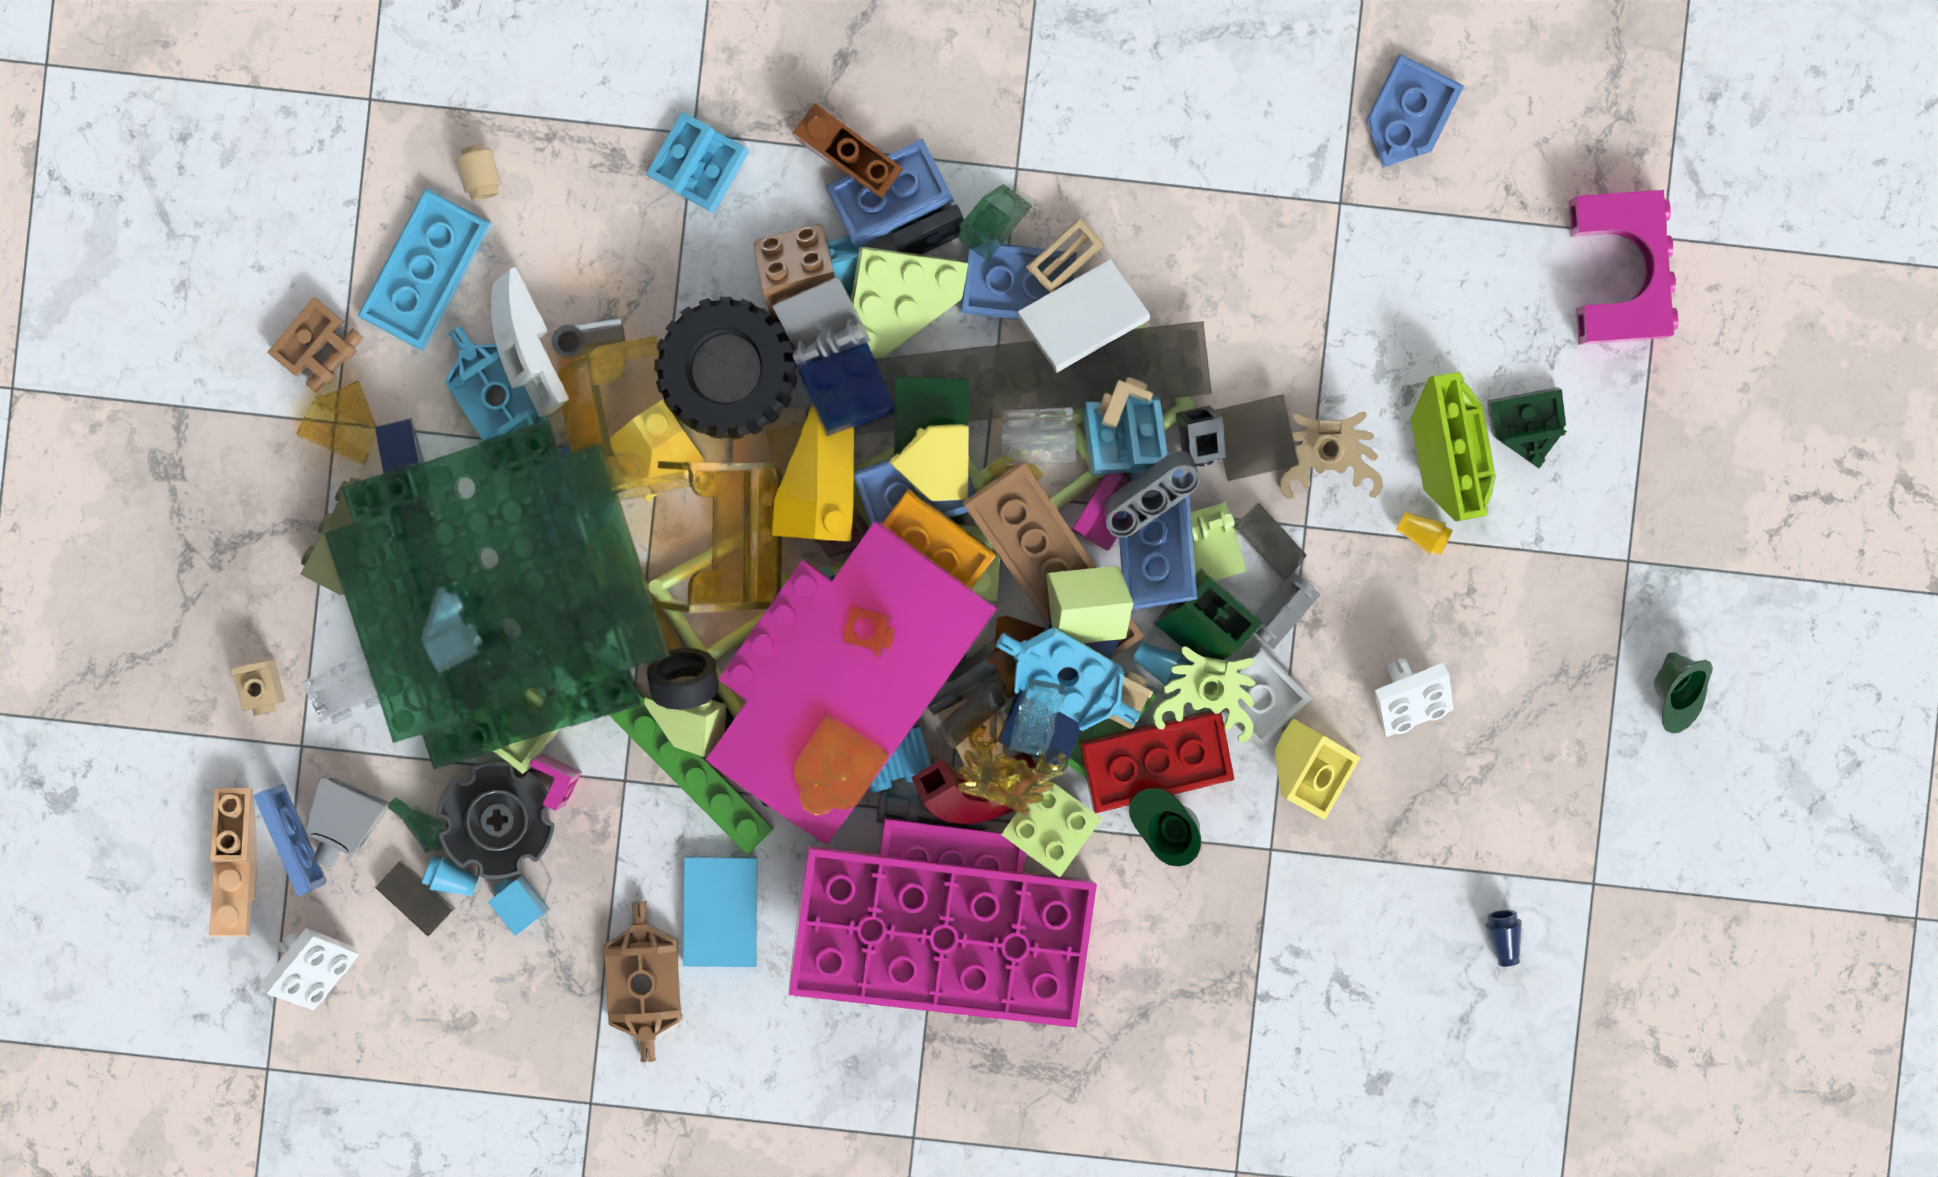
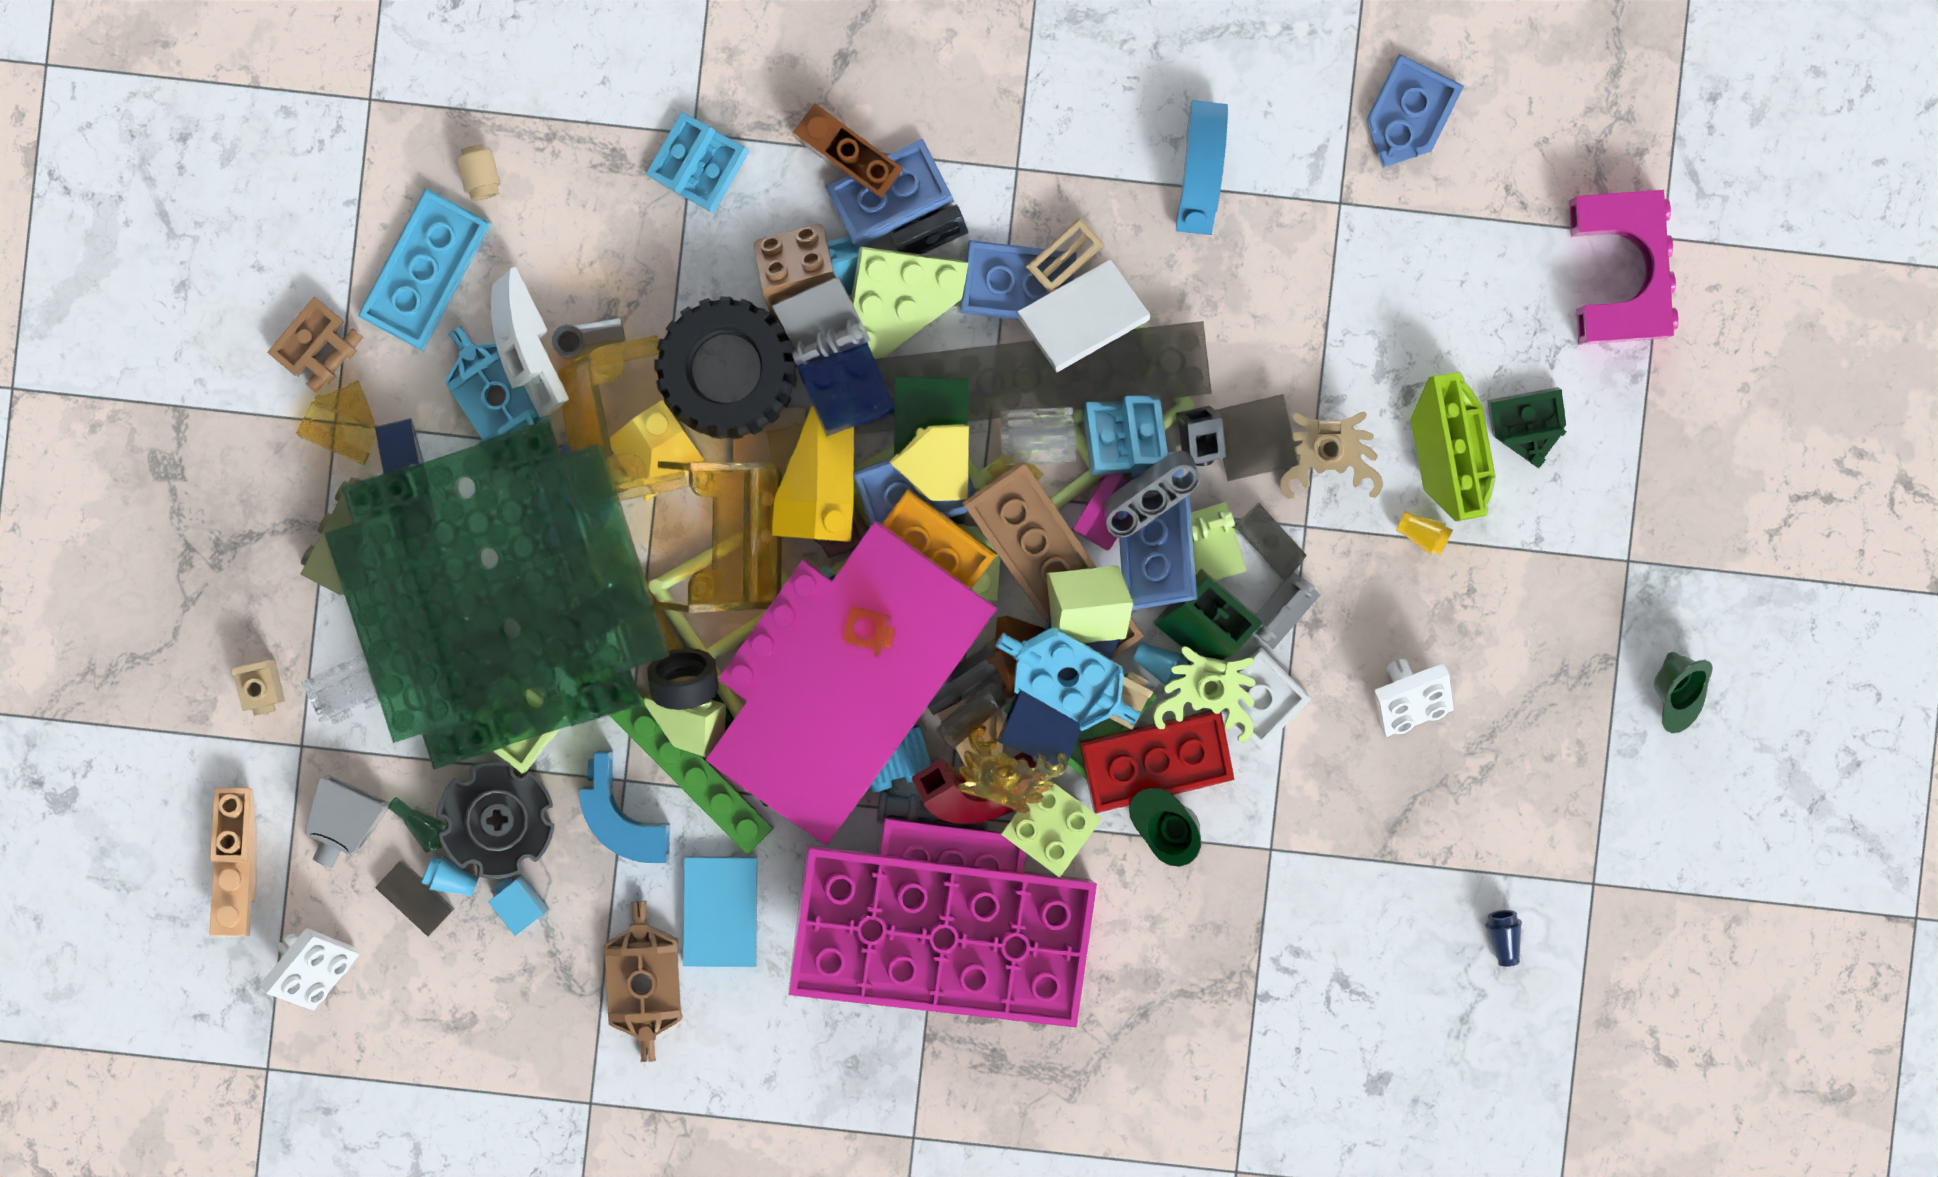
medium blue tile [253,785,327,897] -> none
clear light blue slope [421,586,482,674] -> none
dark pink panel [529,754,582,811] -> none
plate [794,714,889,815] -> none
clear green slope [959,184,1032,261] -> none
clear light blue slope [1009,679,1065,756] -> none
tan bracket [1097,377,1153,429] -> none
light yellow slope [1274,718,1361,820] -> none
none -> dark azure arch [579,751,670,863]
none -> dark azure arch [1176,100,1228,235]

